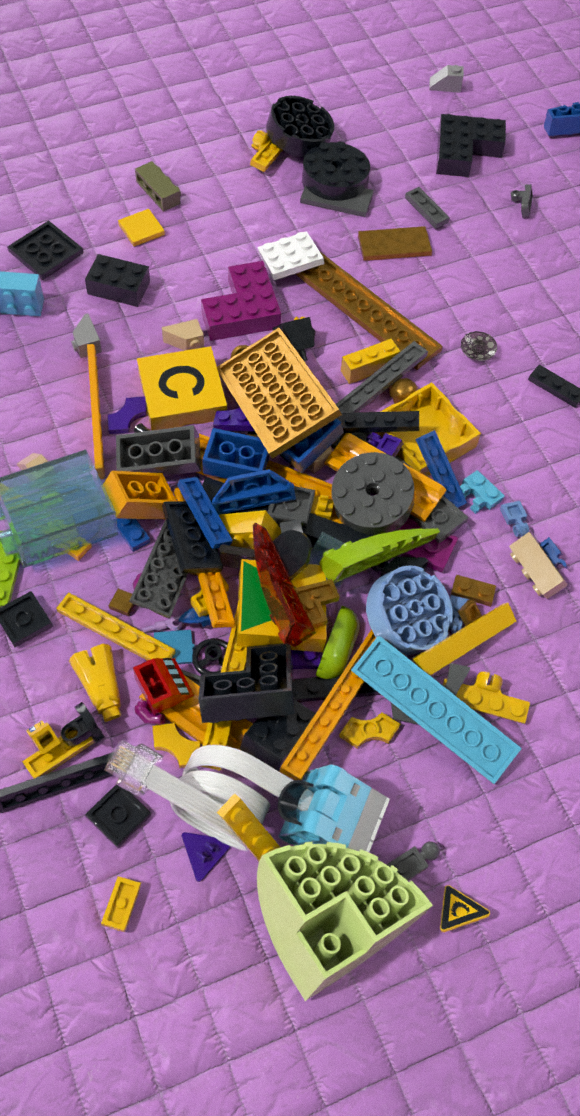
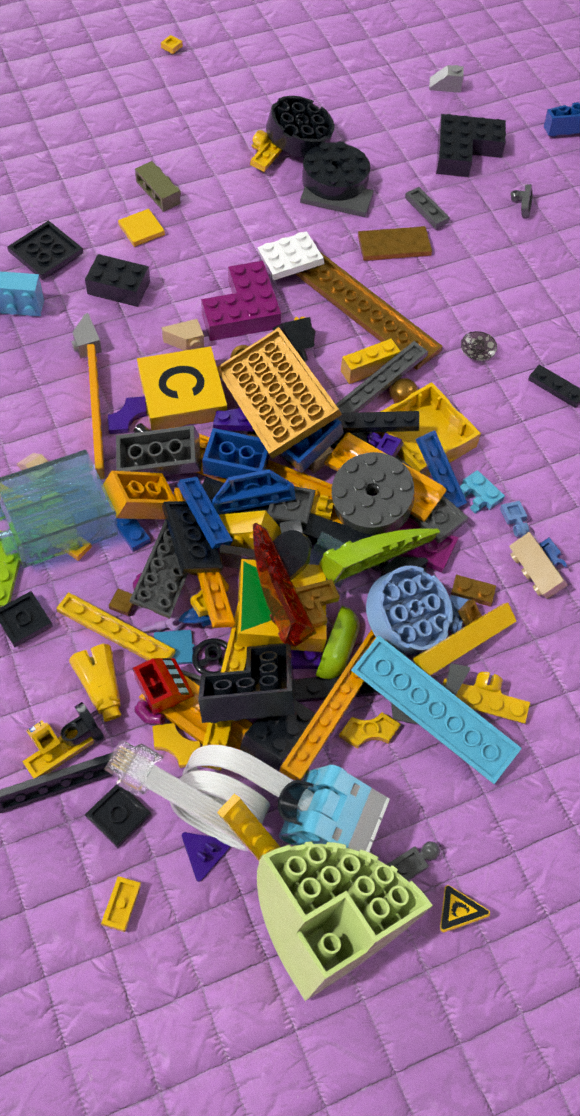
none -> yellow plate [161,35,183,54]

